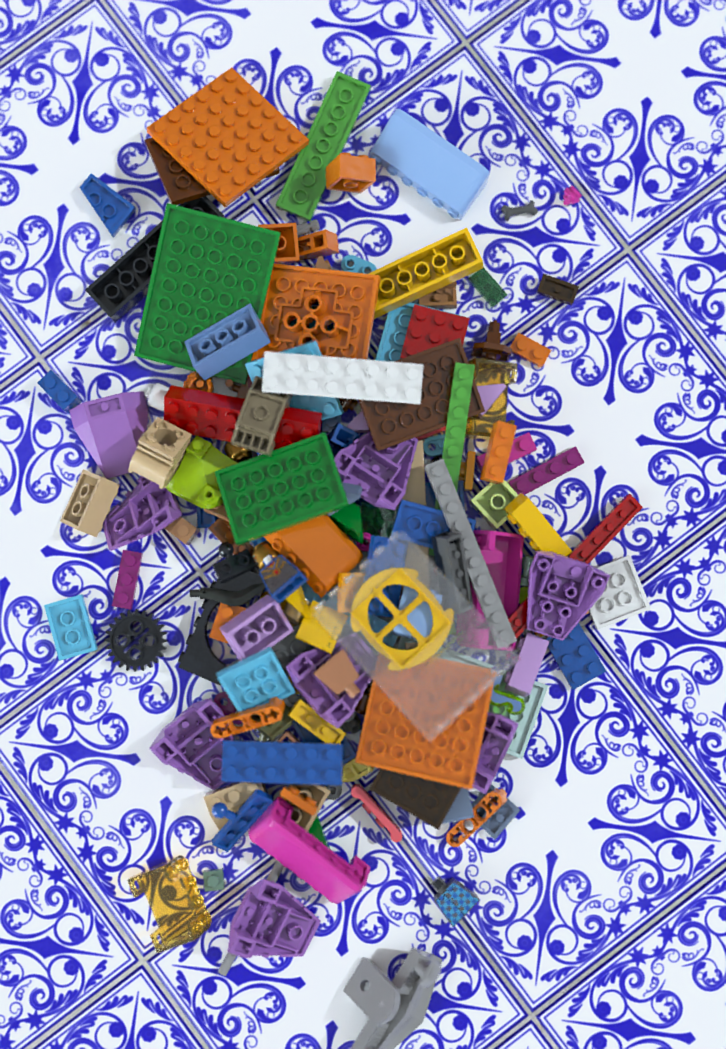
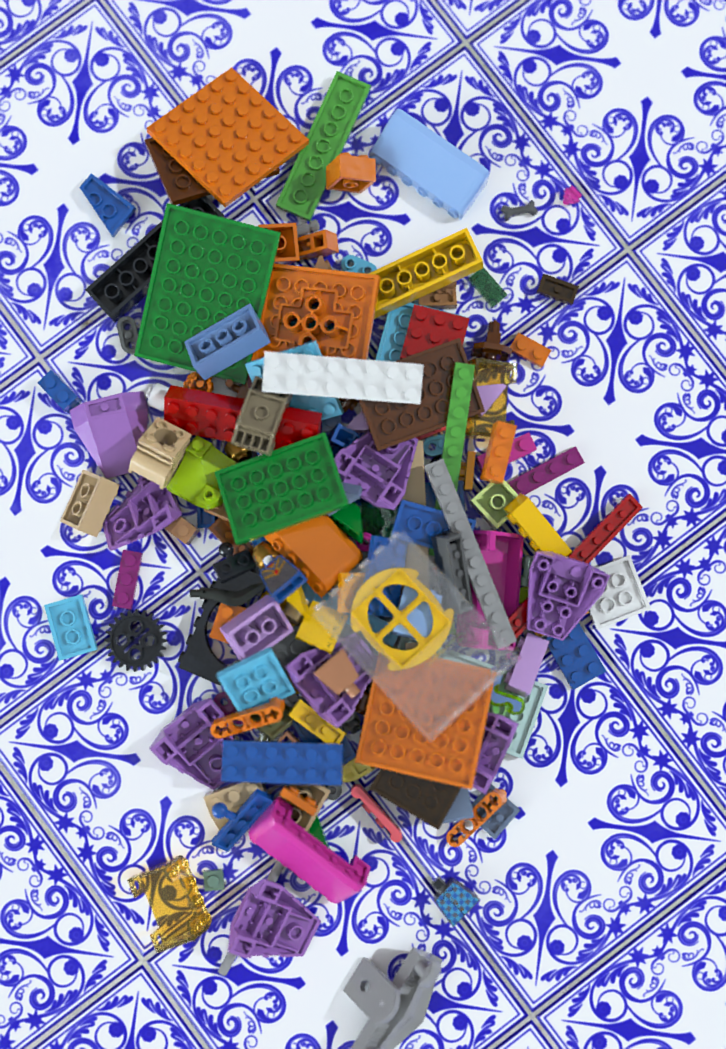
none -> dark grey plate [117,316,139,355]

